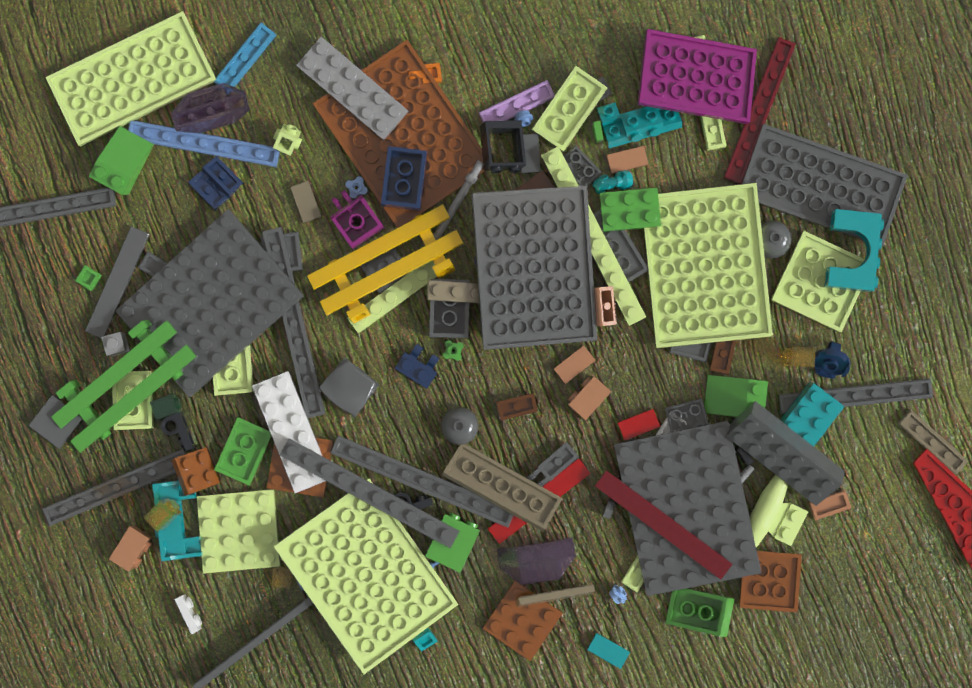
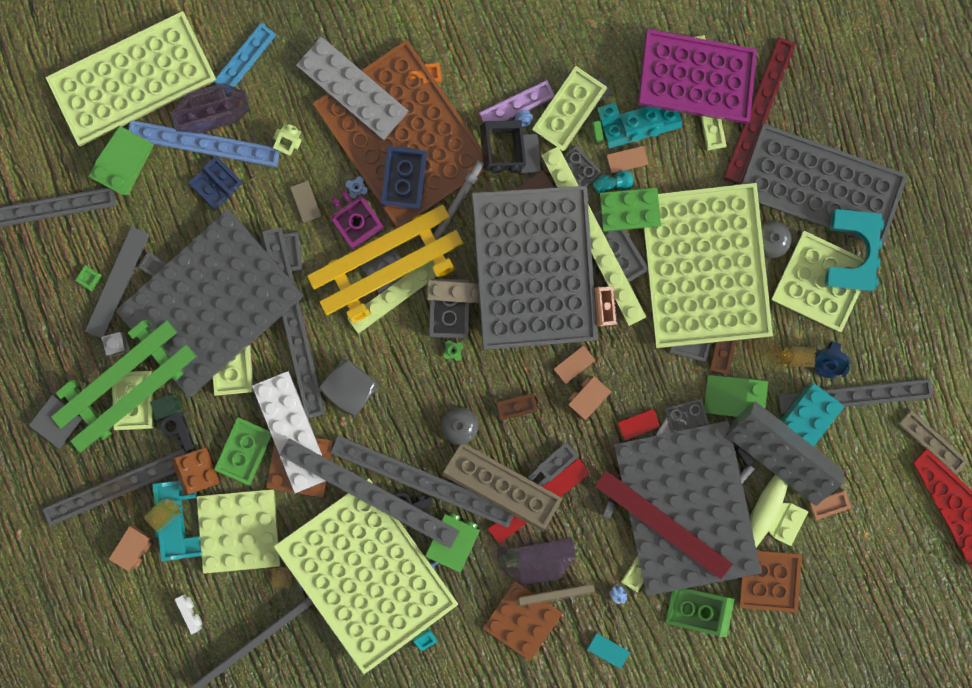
dark blue plate [395,344,440,389] -> none

